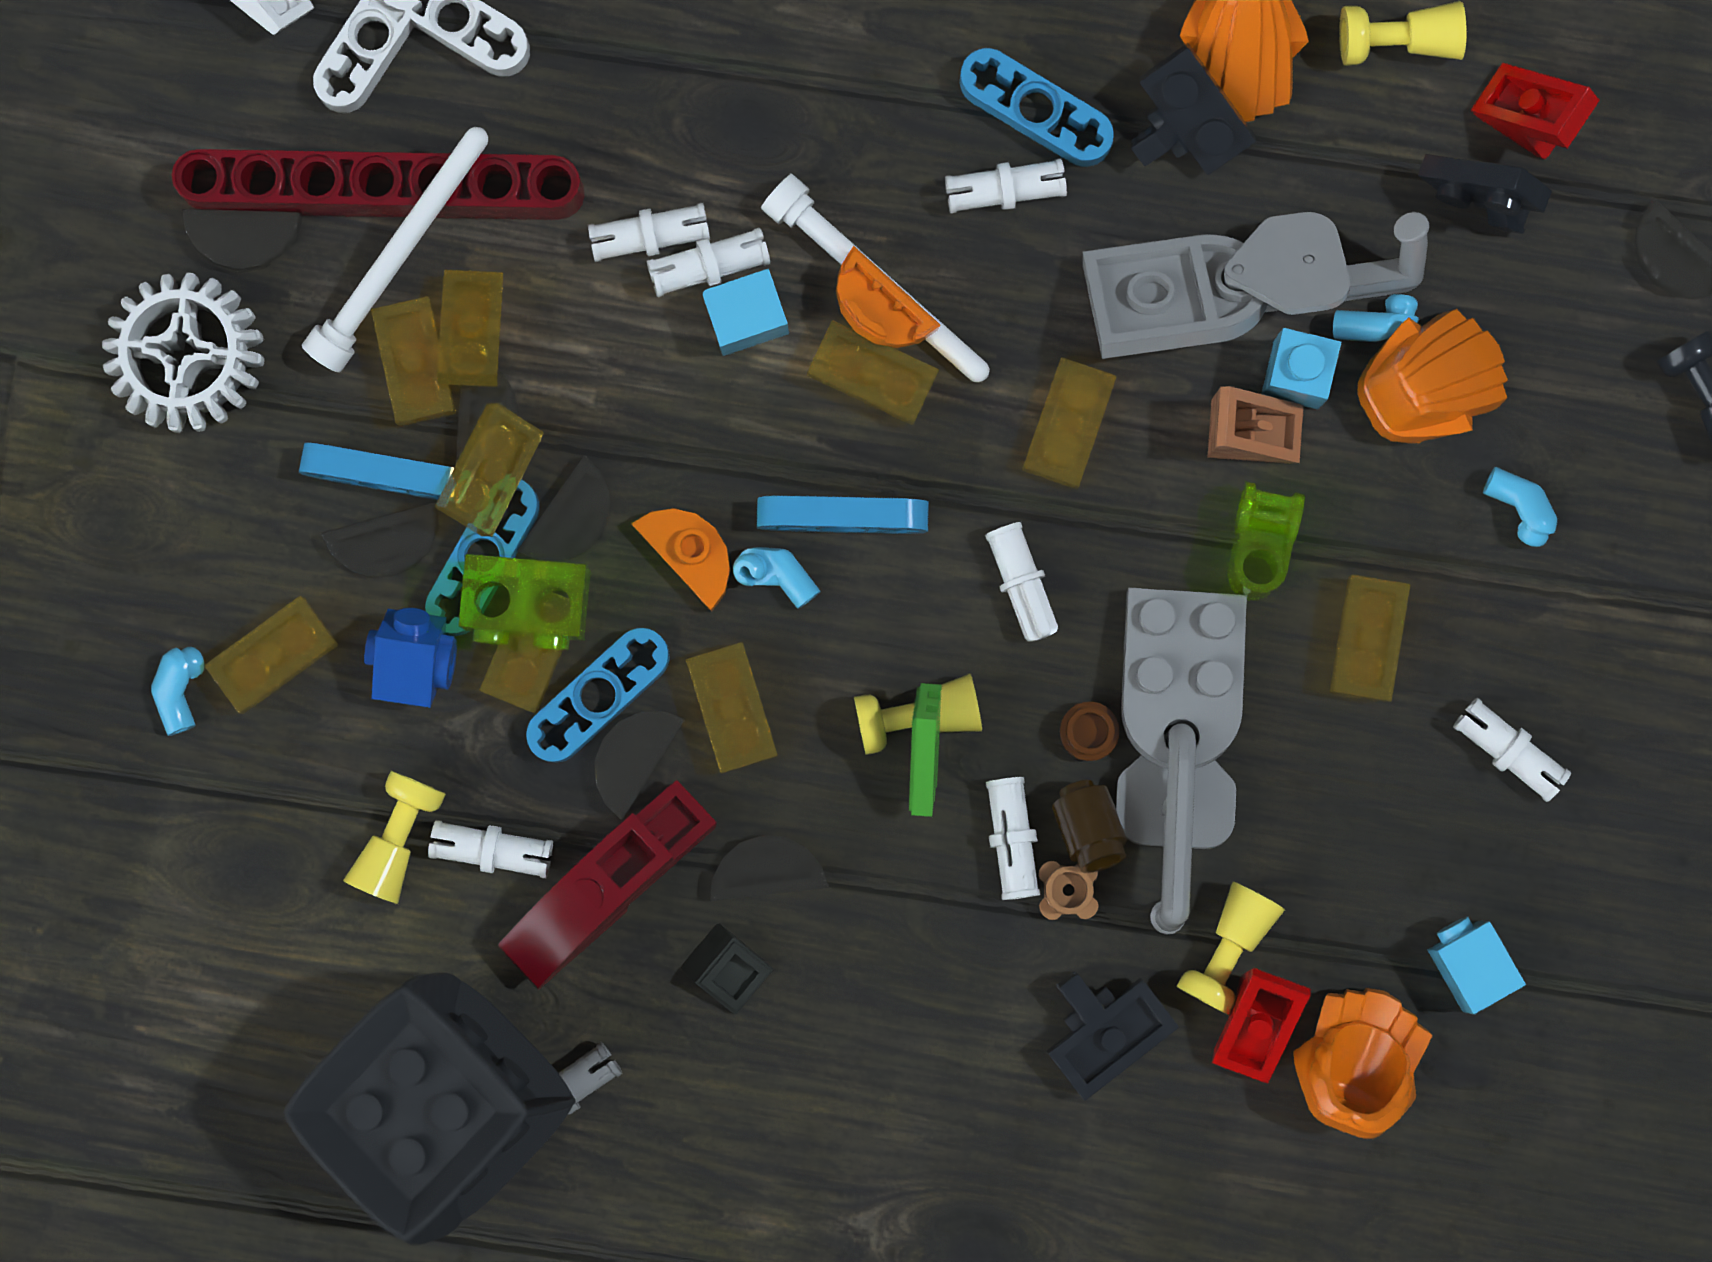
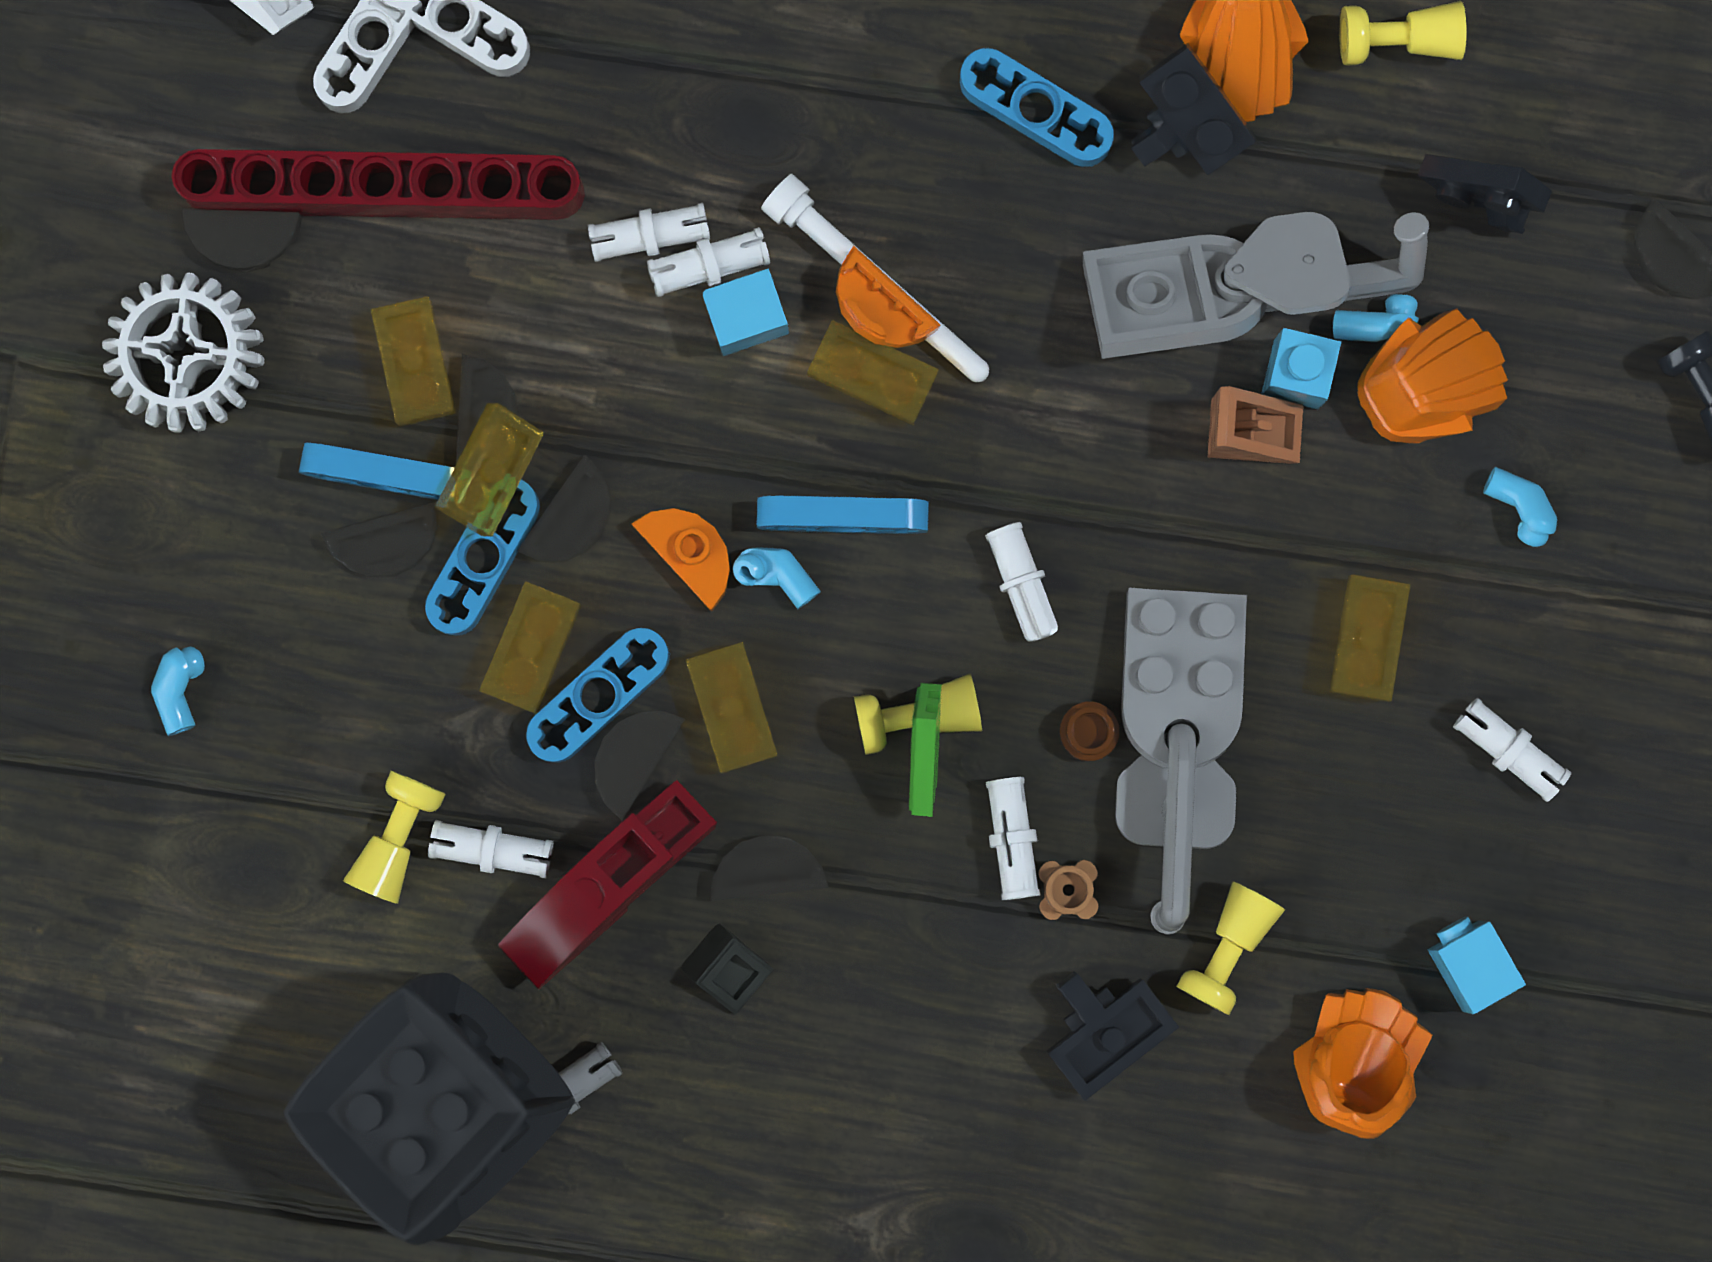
clear yellow plate [204,595,339,714] -> none
white piece [302,127,488,372] -> none
blue brick [364,608,457,708] -> none
clear yellow plate [437,270,504,387] -> none
clear neon green brick [459,554,591,650] -> none
white pin [945,159,1067,213] -> none
clear yellow plate [1022,357,1117,489] -> none
dark brown brick [1052,780,1127,873] -> none
red slope [1212,968,1311,1084] -> none
clear neon green piece [1228,481,1305,600] -> none
red slope [1471,63,1600,159] -> none

